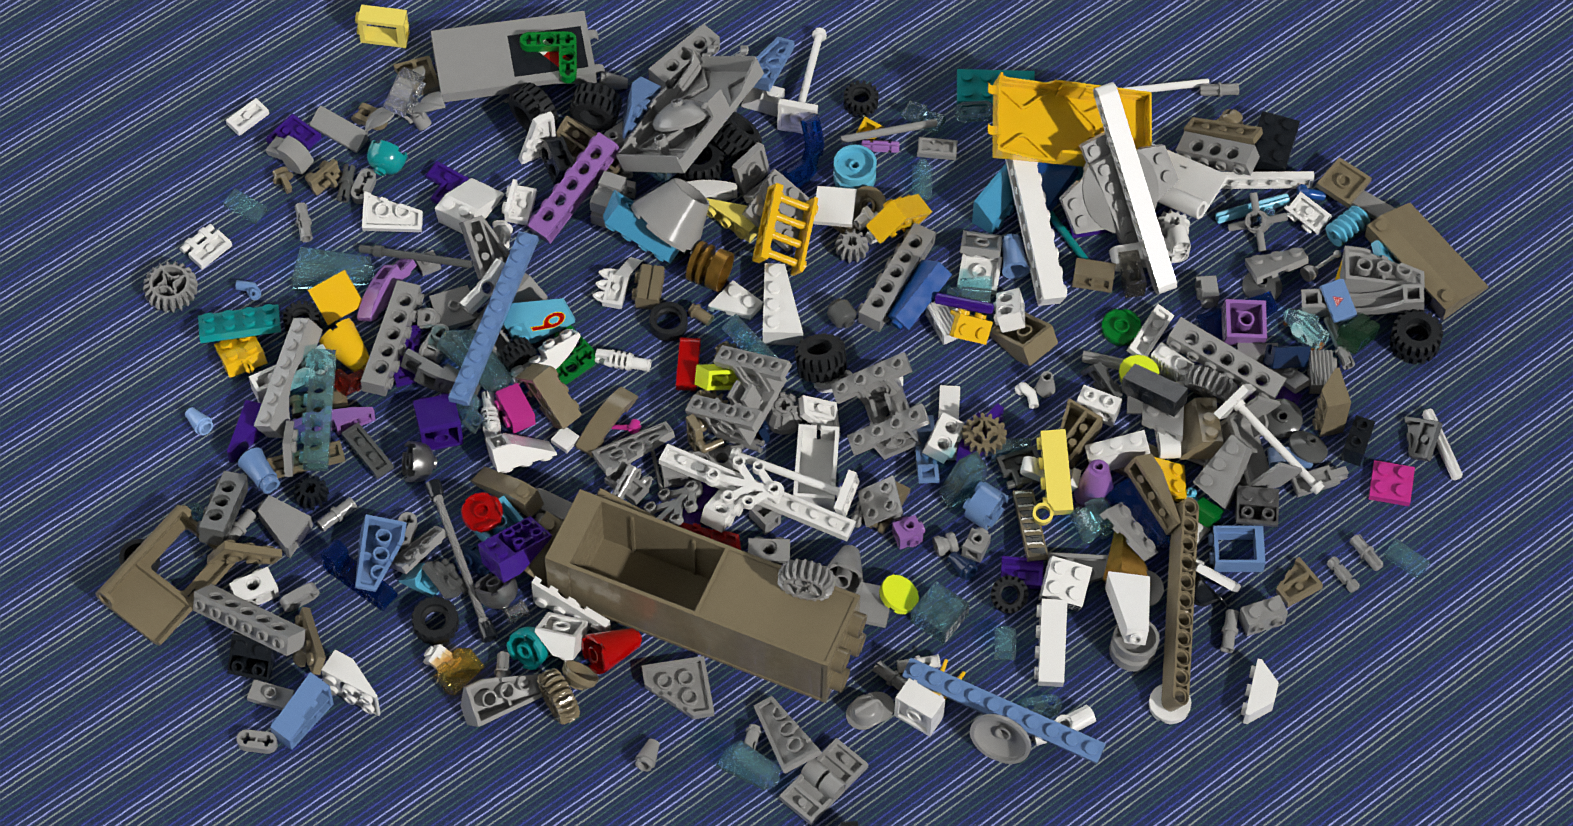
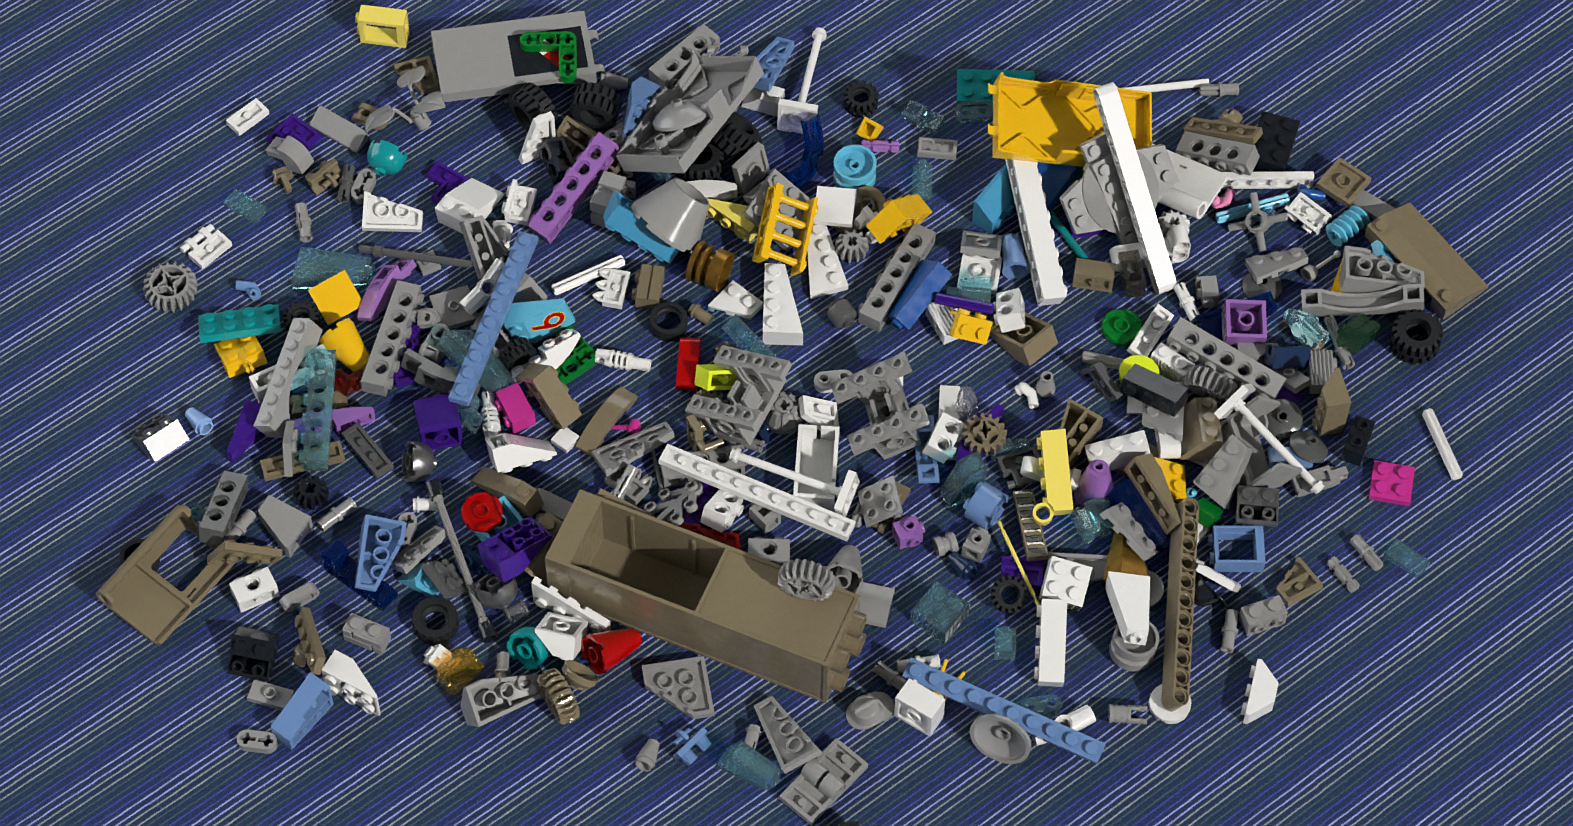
light grey brick [193,584,306,656] -> none
medium blue plant [238,448,280,494] -> none
clear brick [383,67,426,117] -> none
white sticker [615,257,642,278] -> none
white plant [705,456,784,509] -> none
black tyre [794,333,848,383] -> none
light grey piece [840,119,937,143] -> none
neon yellow tile [879,575,919,614] -> none
white brick [1077,385,1122,427] -> none
medium blue slope [1320,278,1357,323] -> none
dark grey wing [1405,416,1443,462] -> none
none -> slope [131,414,189,462]
none -> light grey brick [342,613,391,655]
none -> white pin [413,496,438,513]
none -> white axle [551,255,625,295]
none -> medium blue hips [672,727,712,766]
none -> white wing [807,224,848,299]
none -> clear dish [955,386,978,425]
none -> light yellow piece [997,521,1040,606]
none -> light grey hinge [1108,704,1147,725]
none -> white pin [1173,282,1202,323]
none -> bright pink arm [1210,188,1236,209]

